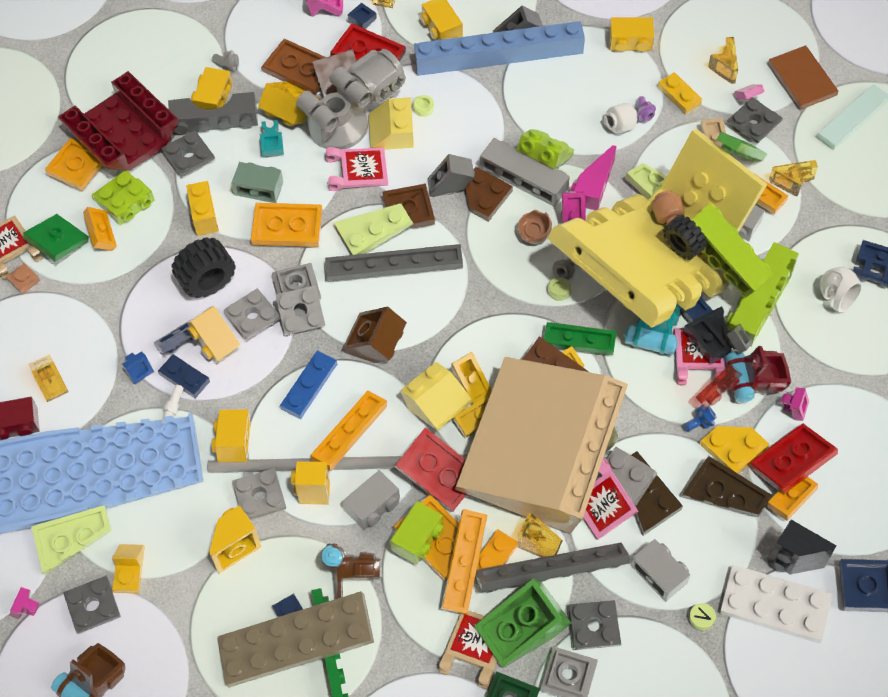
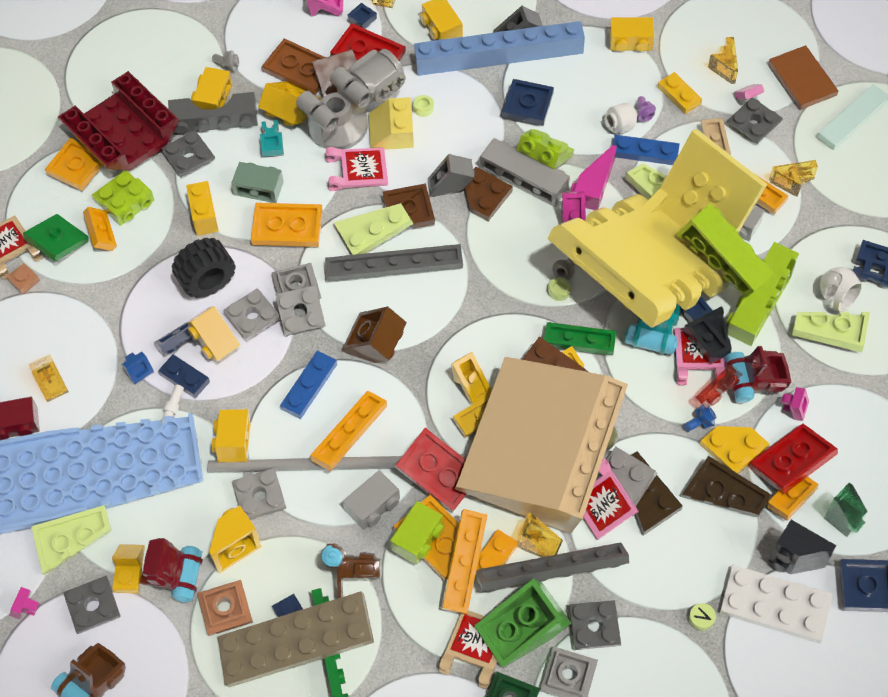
yellow brick [291,461,330,505] -> none
light yellow slope [400,362,473,431] -> none
nougat hair [517,210,552,244] -> none
light grey brick [631,539,691,602] -> none
nougat head [652,191,685,224] -> none
black tyre [663,215,707,260] -> none
bright green plate [716,132,768,162] -> none
dark grey plate [727,324,753,354] -> none
none -> dark red piece [140,538,203,603]
none -> nougat piece [197,580,253,636]
none -> dark blue plate [502,79,554,126]
none -> blue plate [613,134,680,165]
none -> yellowish green wing [792,312,870,352]
none -> clear green slope [824,482,868,537]

